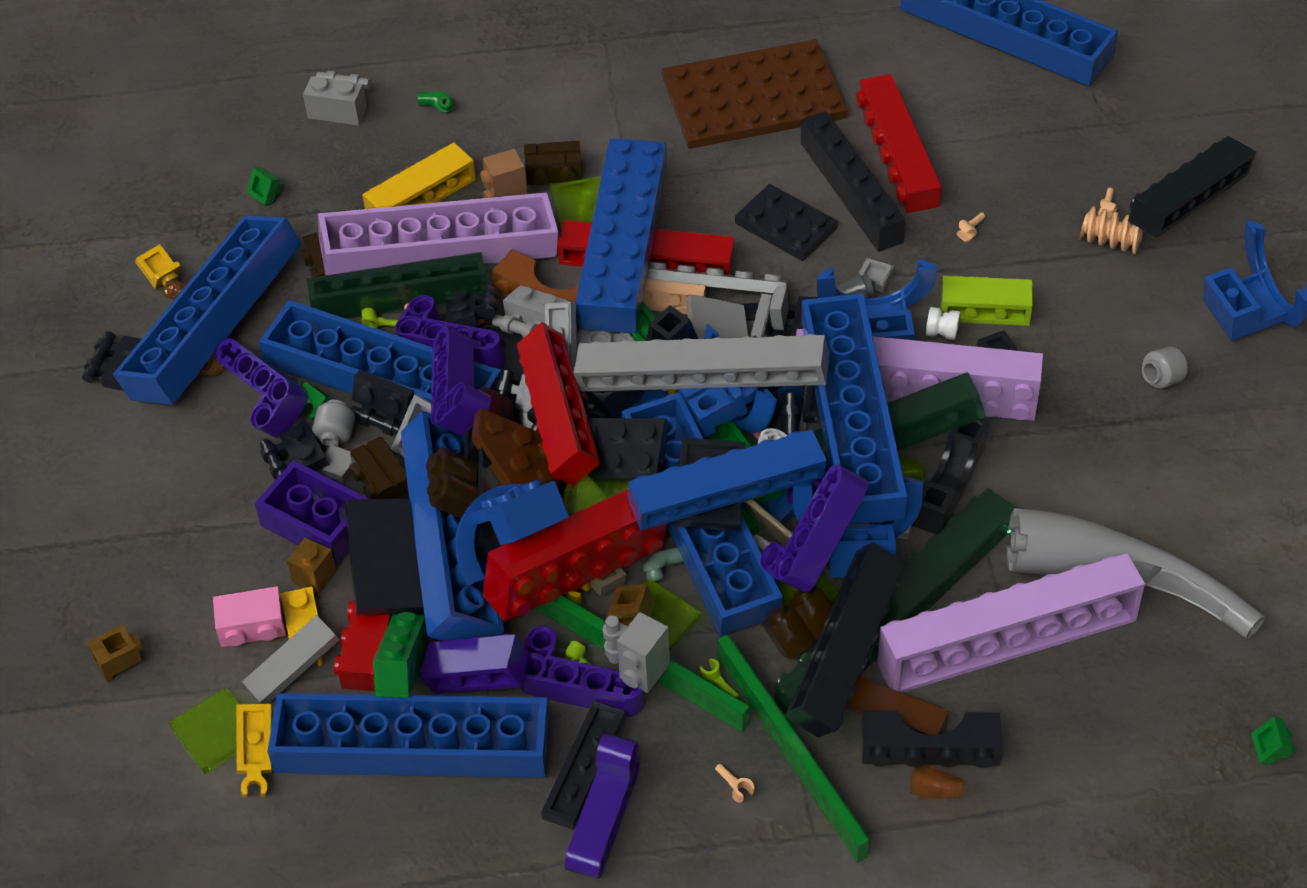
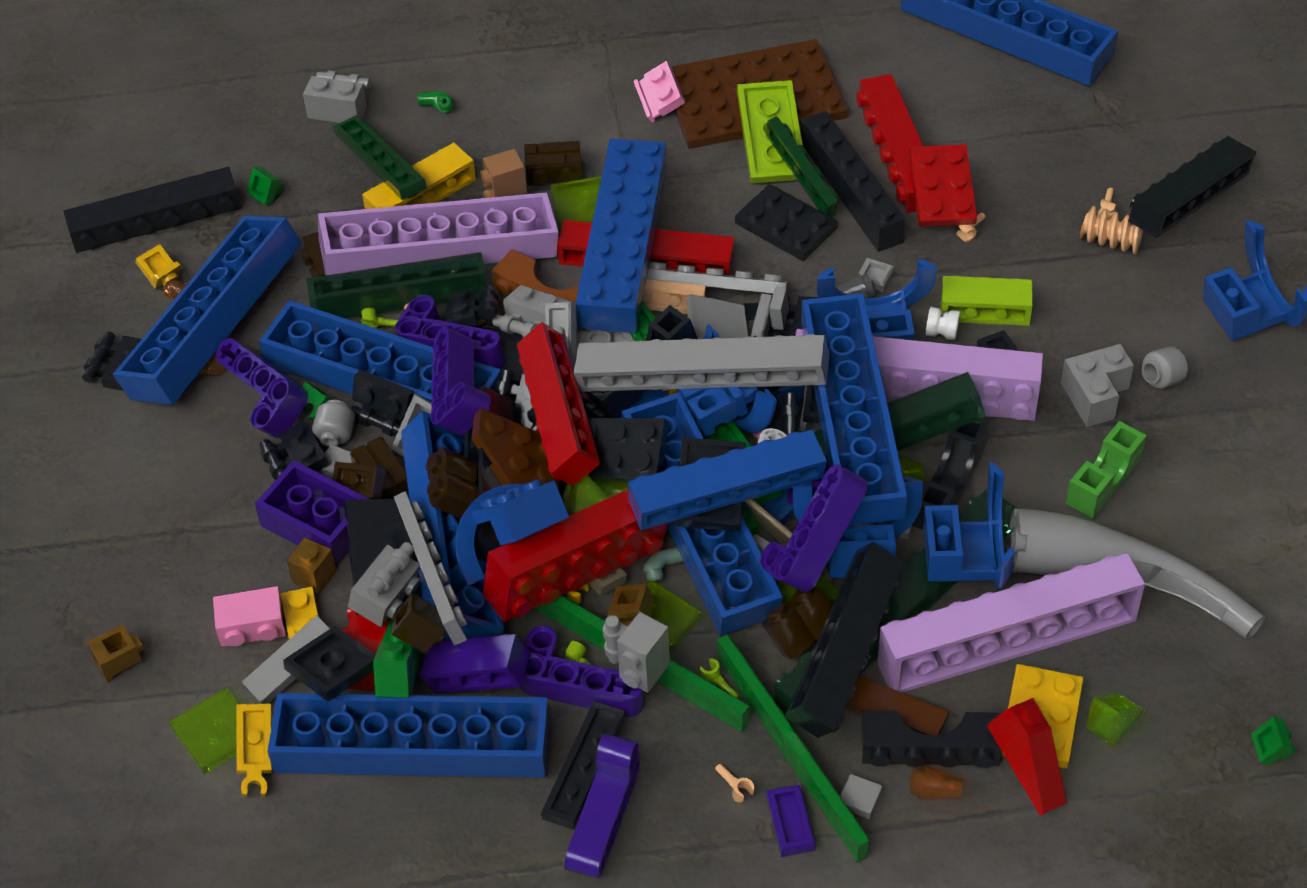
none -> black brick [63,166,241,253]
none -> black plate [283,626,375,702]
none -> dark brown plate [332,461,386,499]
none -> dark green plate [333,115,427,200]
none -> light grey brick [348,542,421,627]
none -> dark brown brick [392,593,447,654]
none -> light grey plate [394,491,467,646]
none -> bright pink plate [634,61,686,123]
none -> lime plate [737,80,802,184]
none -> dark green plate [766,116,839,217]
none -> dark purple tile [766,785,816,857]
none -> light grey tile [840,774,883,820]
none -> red plate [909,144,977,227]
none -> blue piece [923,462,1014,589]
none -> red slope [987,698,1067,816]
none -> yellow plate [1001,664,1083,769]
none -> light grey brick [1061,344,1134,427]
none -> bright green arch [1065,421,1147,519]
none -> clear neon green slope [1085,691,1144,747]

